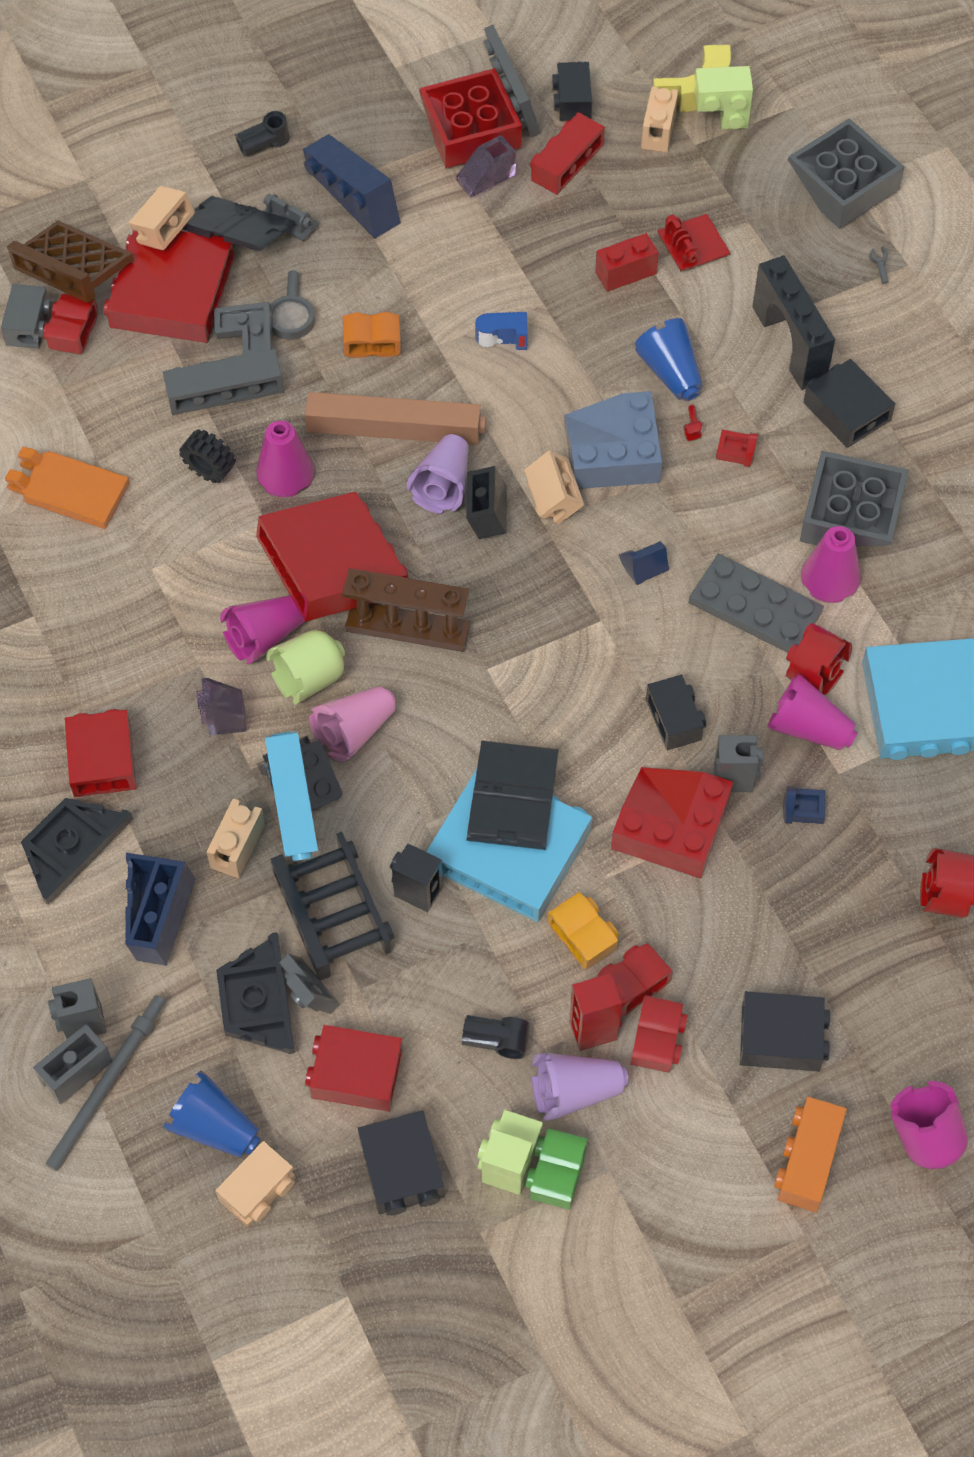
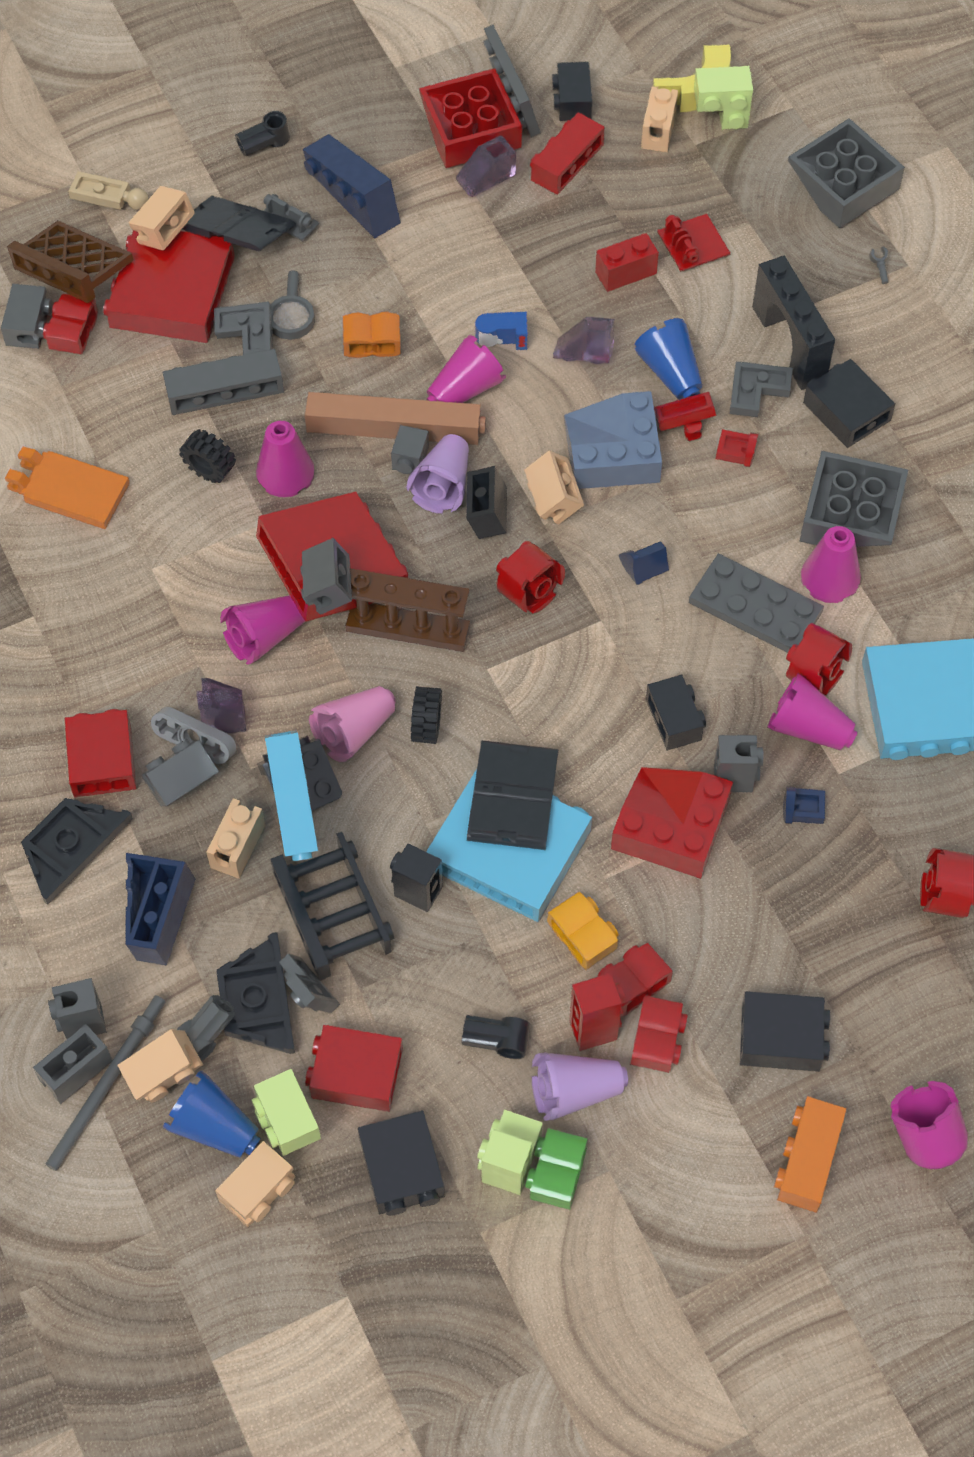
yellowish green cylinder [267,630,345,705] -> none
none -> tan plate [68,171,149,210]
none -> light nougat brick [117,1029,203,1103]
none -> dark grey brick [141,739,219,807]
none -> light grey beam [151,707,236,764]
none -> dark grey piece [177,995,235,1061]
none -> yellowish green brick [251,1069,321,1156]
none -> dark grey brick [300,538,352,615]
none -> dark grey brick [391,425,429,474]
none -> black tyre [411,686,442,744]
none -> dark pink cone [426,335,506,403]
none -> red brick [496,541,565,613]
none -> clear purple slope [553,316,614,364]
none -> red tile [654,392,716,431]
none -> dark grey plate [729,361,793,417]

